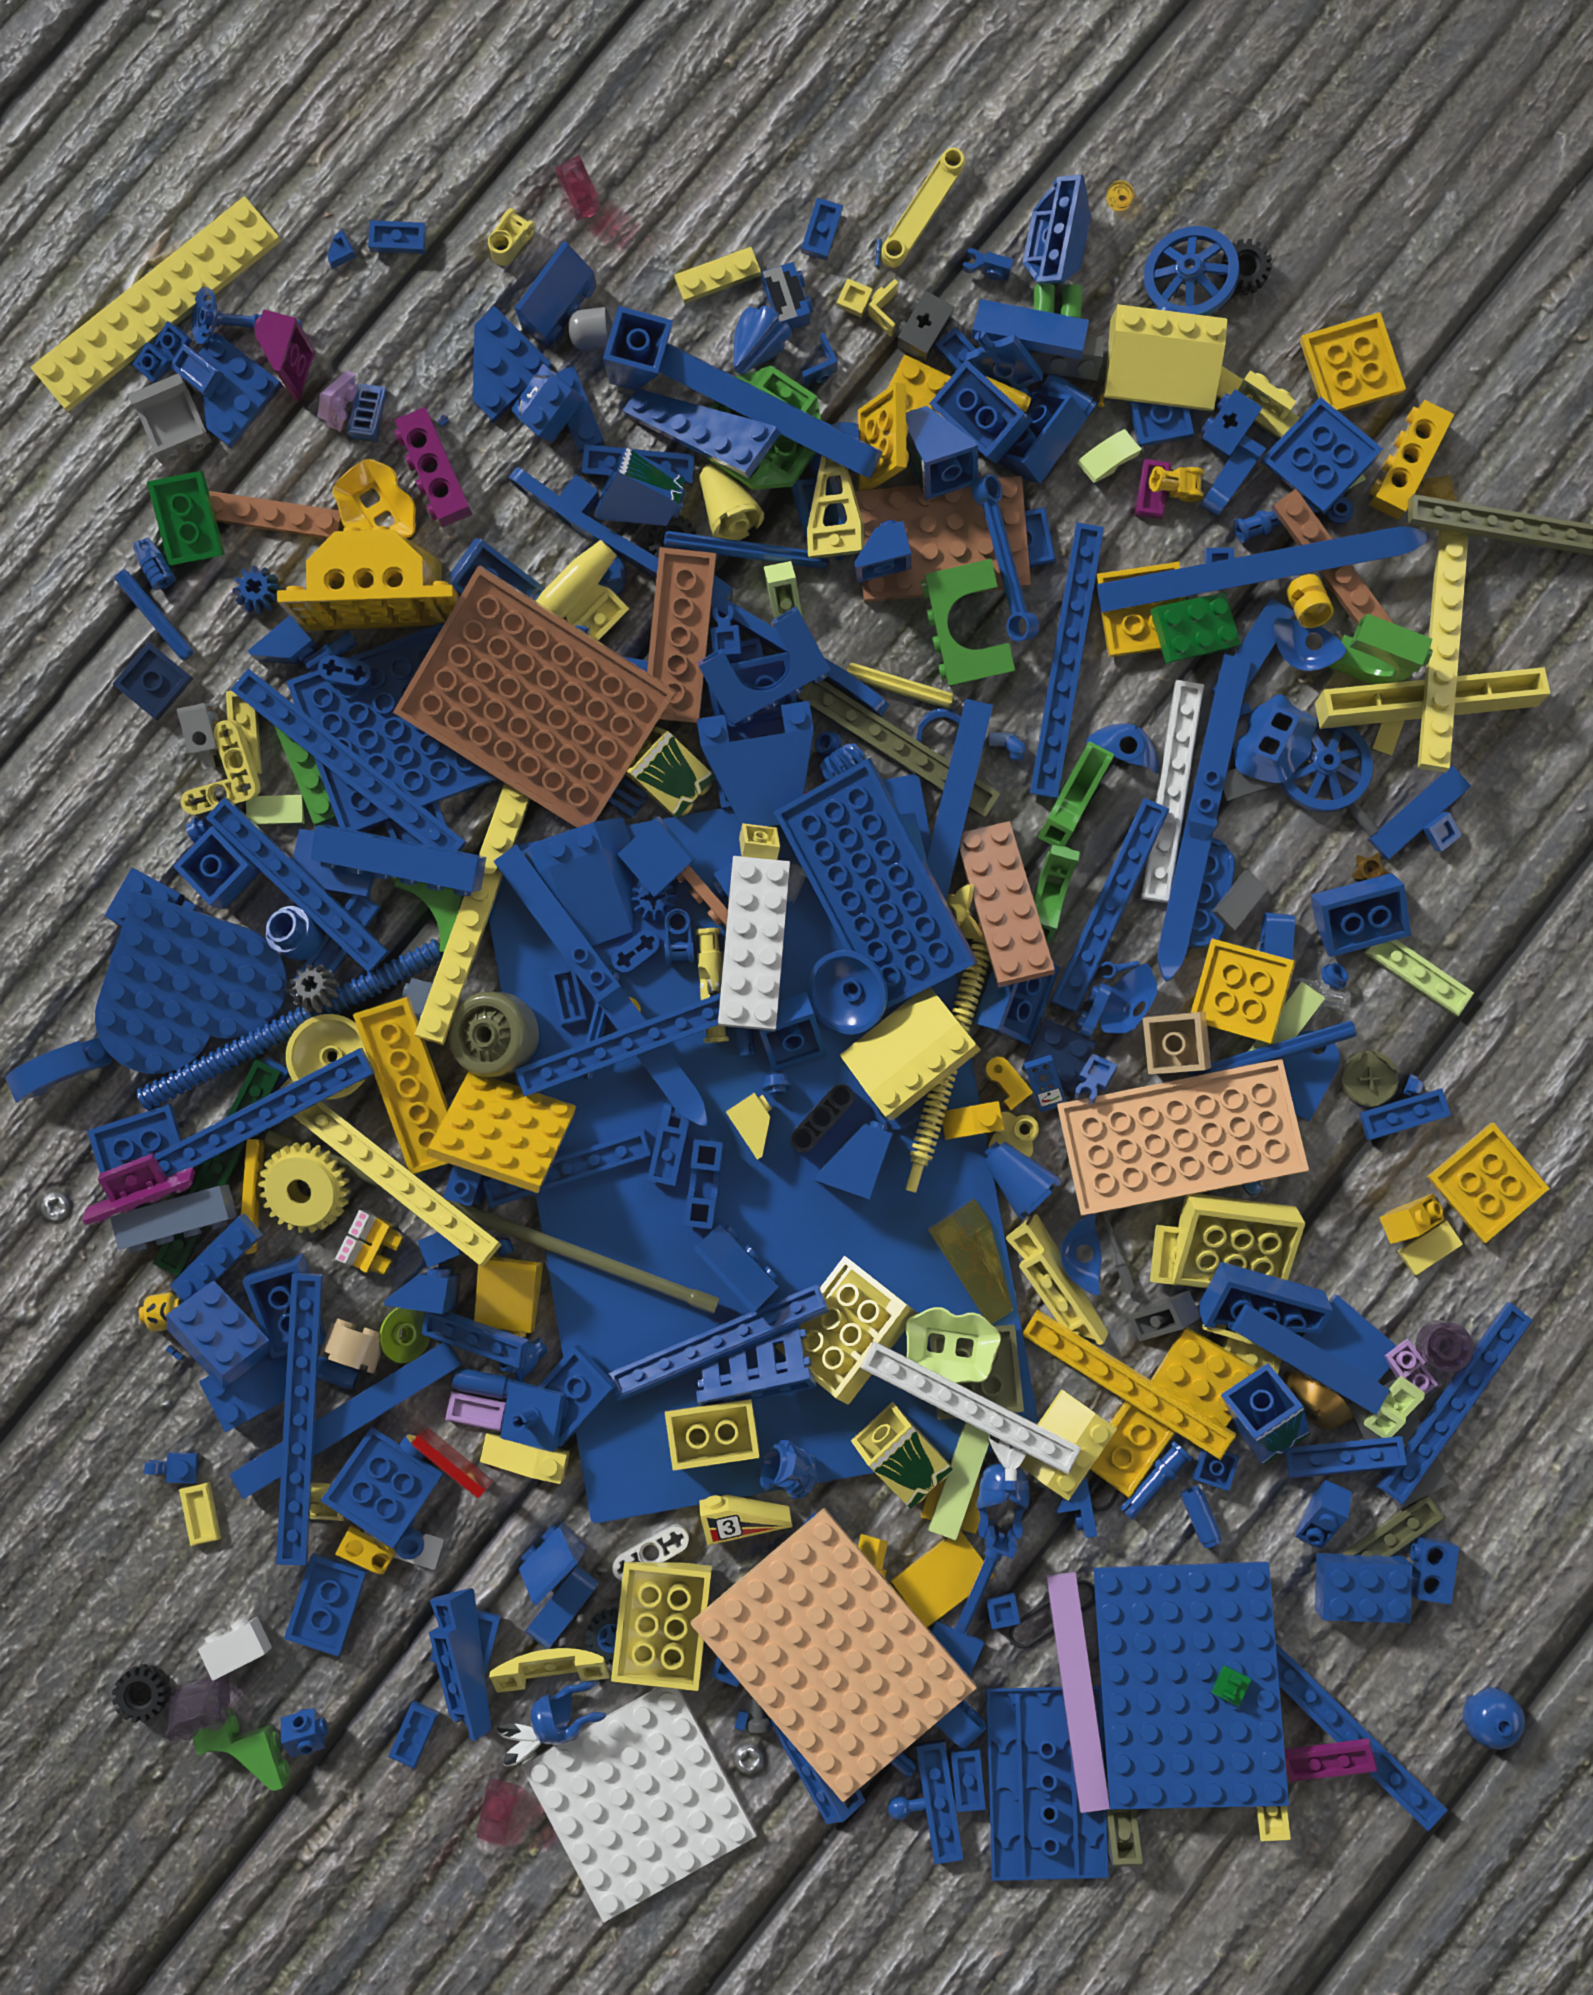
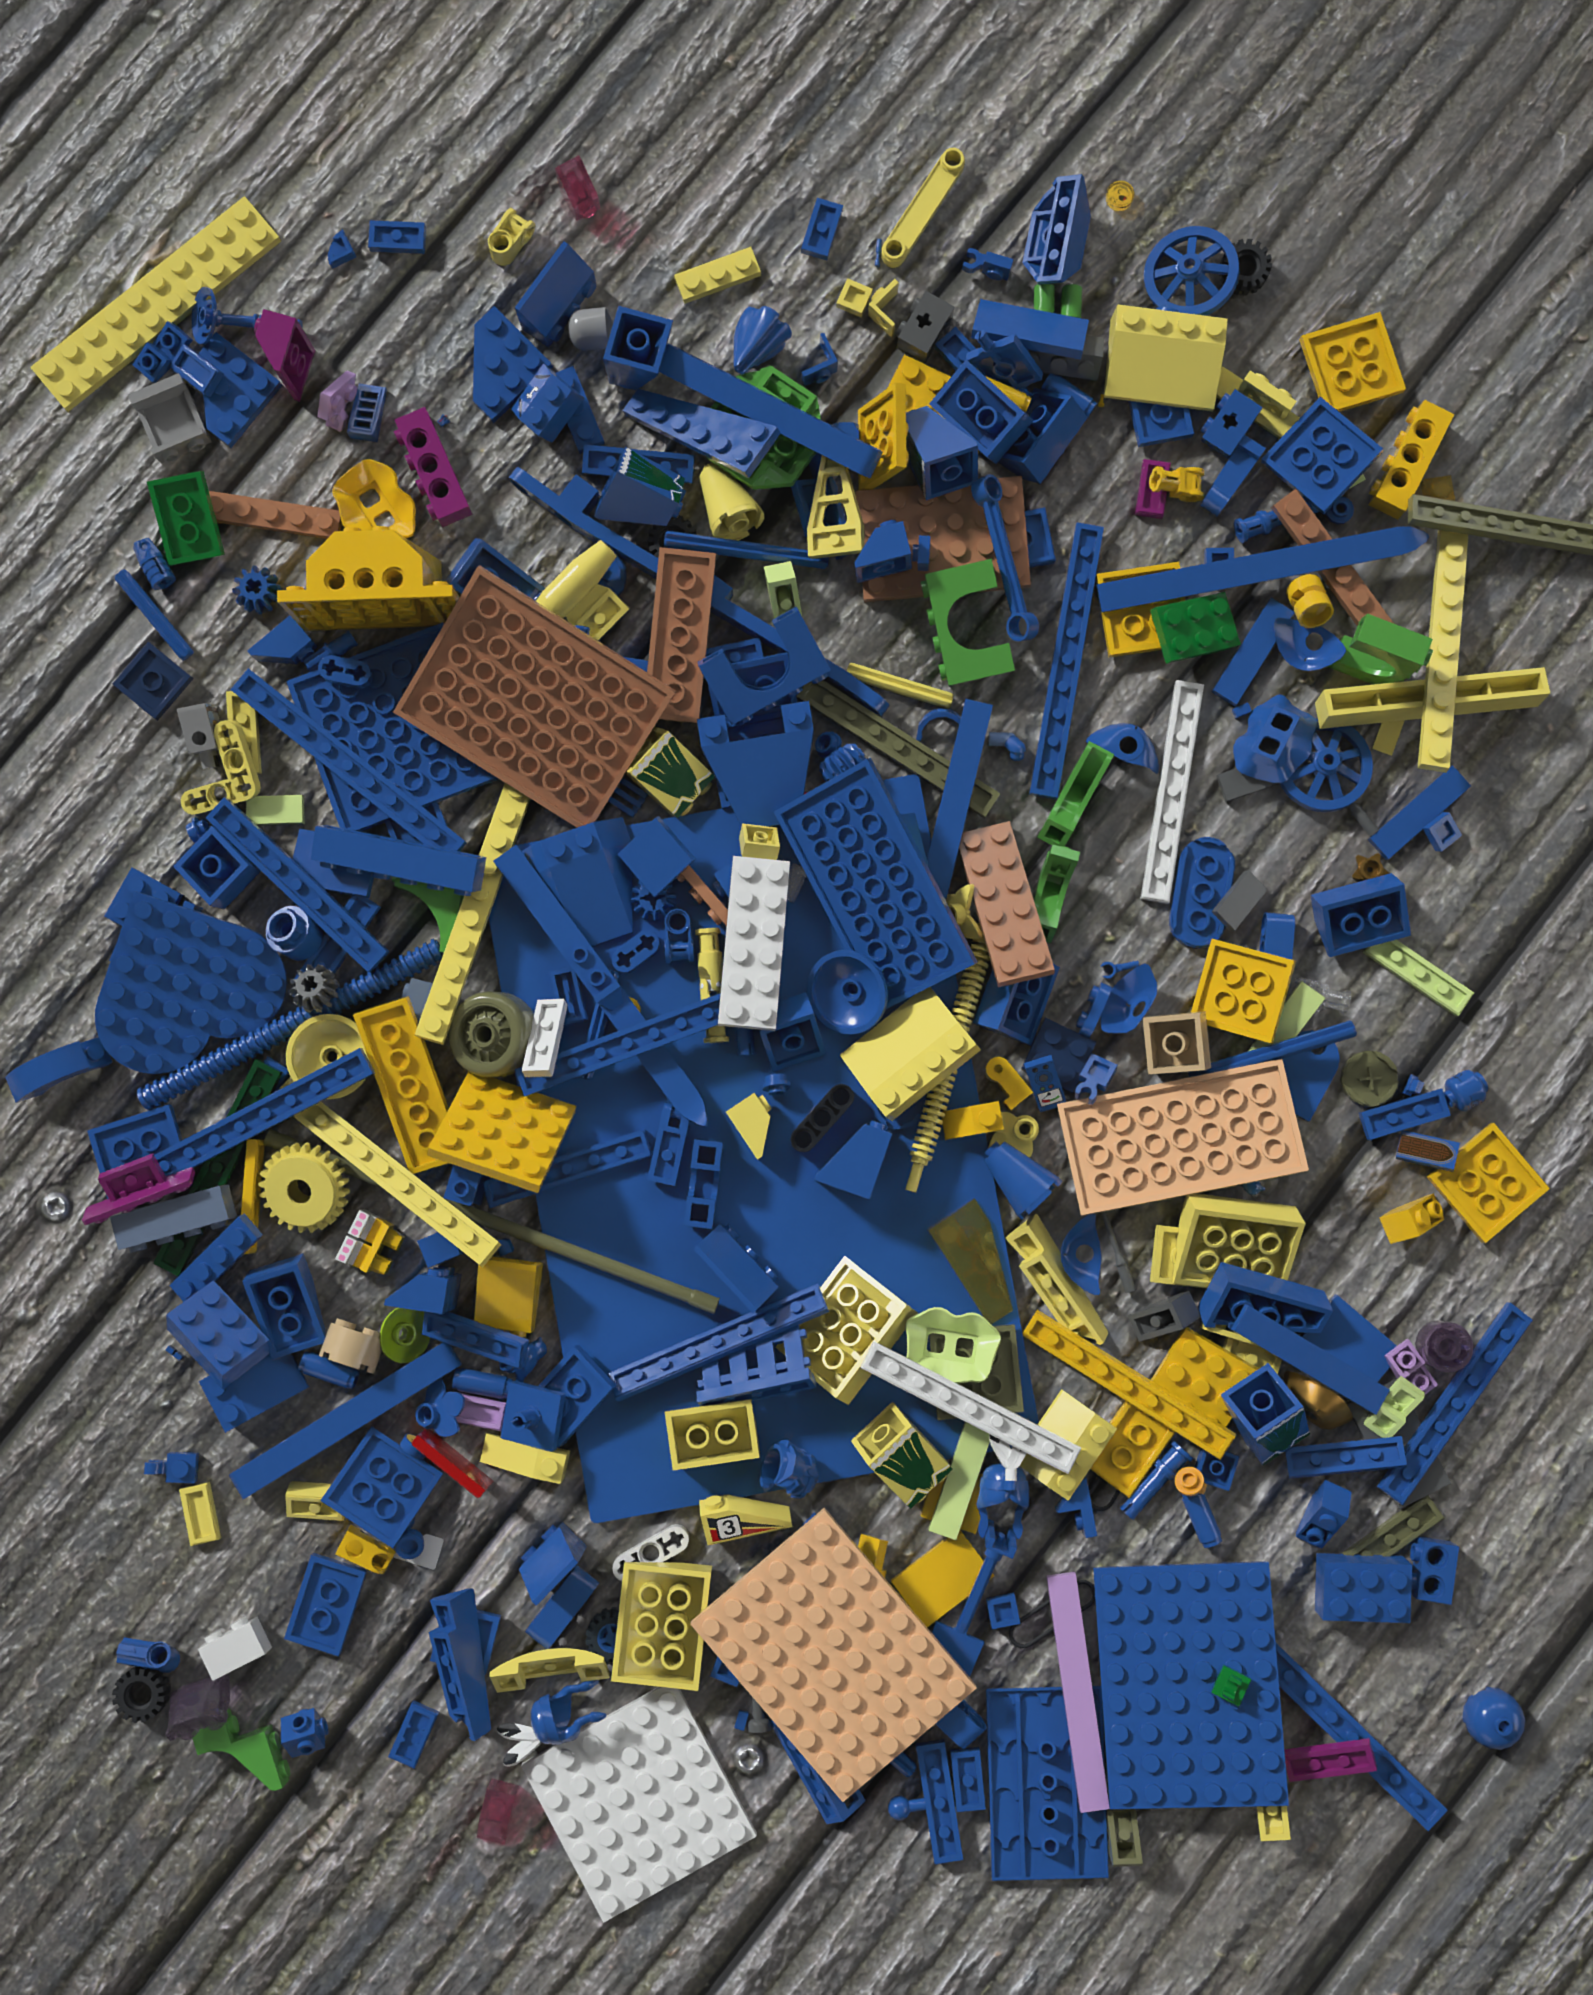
yellow head [139,1292,183,1332] -> none
bright green plate [274,725,336,826] -> none
blue plate [276,1273,323,1566] -> none
blue plate [710,606,742,655] -> none
brick [762,262,814,330] -> none
blue tile [1051,798,1170,1014] -> none
yellowish green slope [1077,429,1141,483] -> none
blue piece [1157,654,1251,982] -> none
blue plate [1322,963,1349,990] -> none
light yellow tile [1397,1220,1463,1275] -> none
none -> blue piece [116,1637,180,1673]
none -> blue plate [415,1380,465,1437]
none -> white plate [522,999,568,1077]
none -> blue plate [912,535,930,571]
none -> light orange plate [1175,1467,1207,1496]
none -> tile [1396,1130,1460,1172]
none -> blue head [1444,1070,1489,1111]

